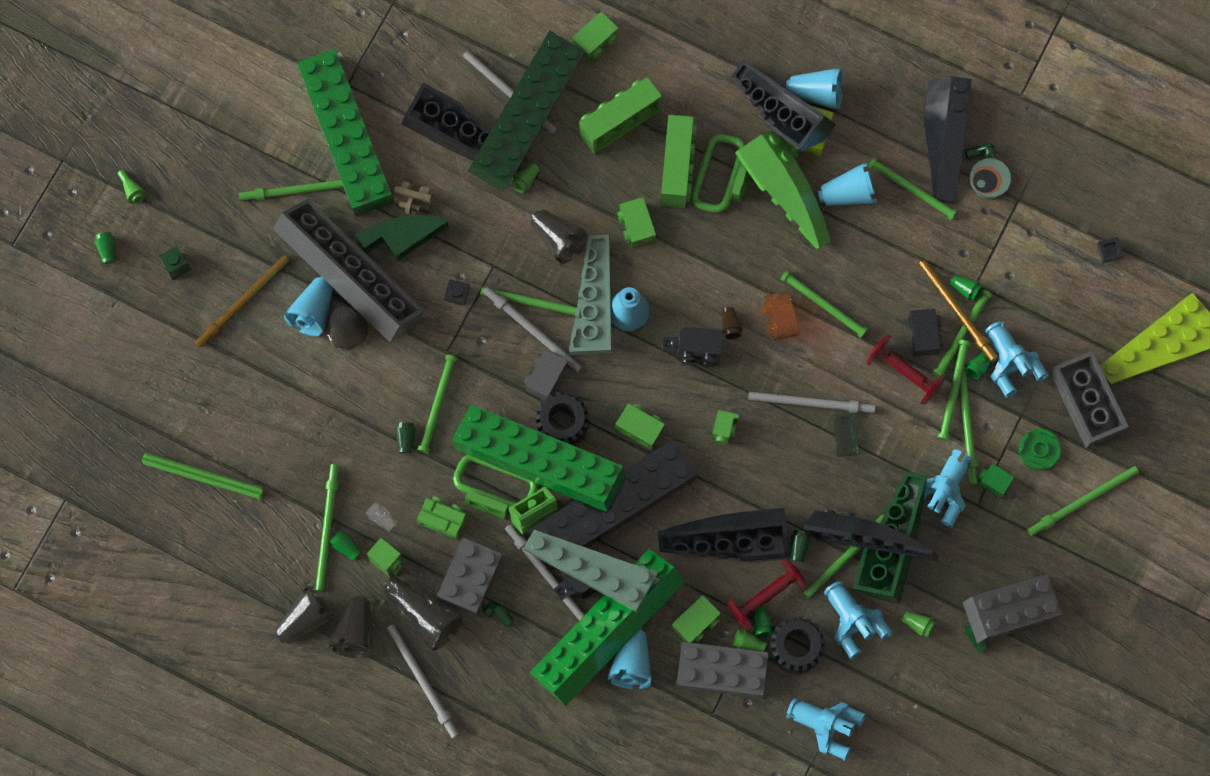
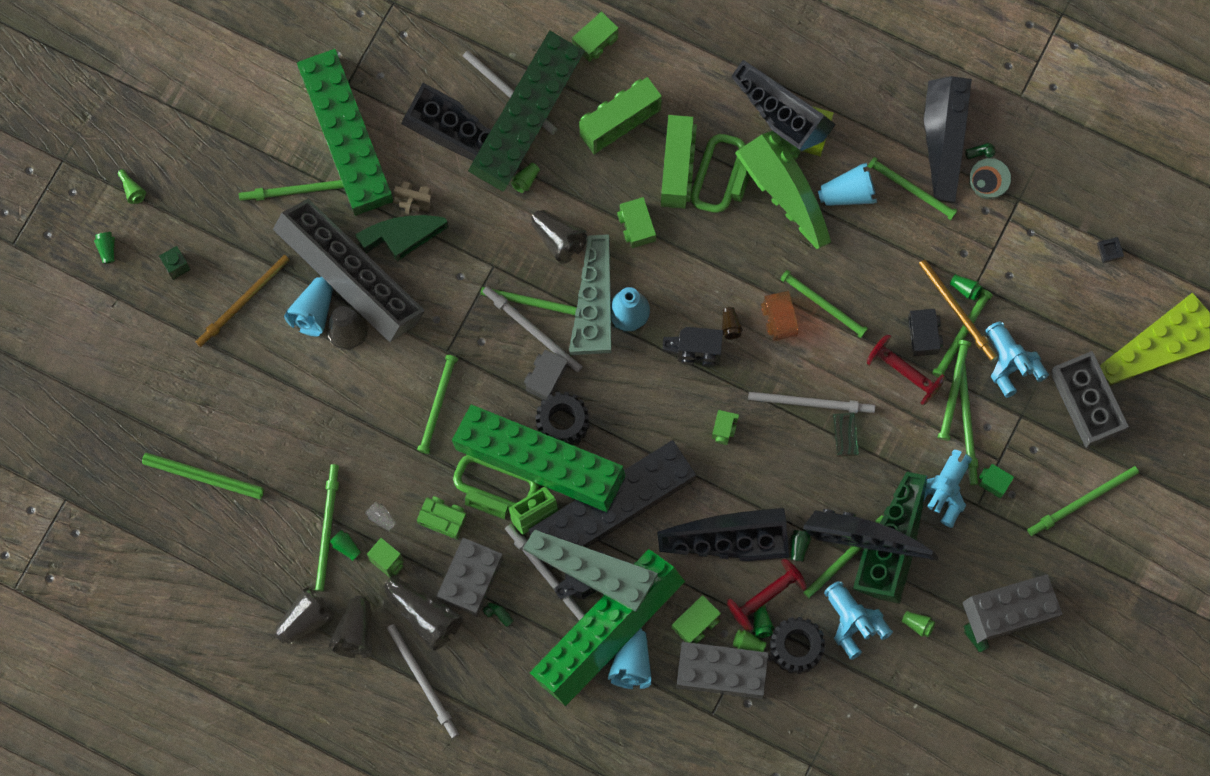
dark green cone [395,422,416,453] -> none
black plate [444,279,470,306] -> none
bright green brick [615,403,665,450] -> none
medium azure cone [786,68,844,109] -> none
medium azure wheel [786,698,866,761] -> none
green cone [966,352,991,380] -> none
green tile [1018,428,1062,471] -> none

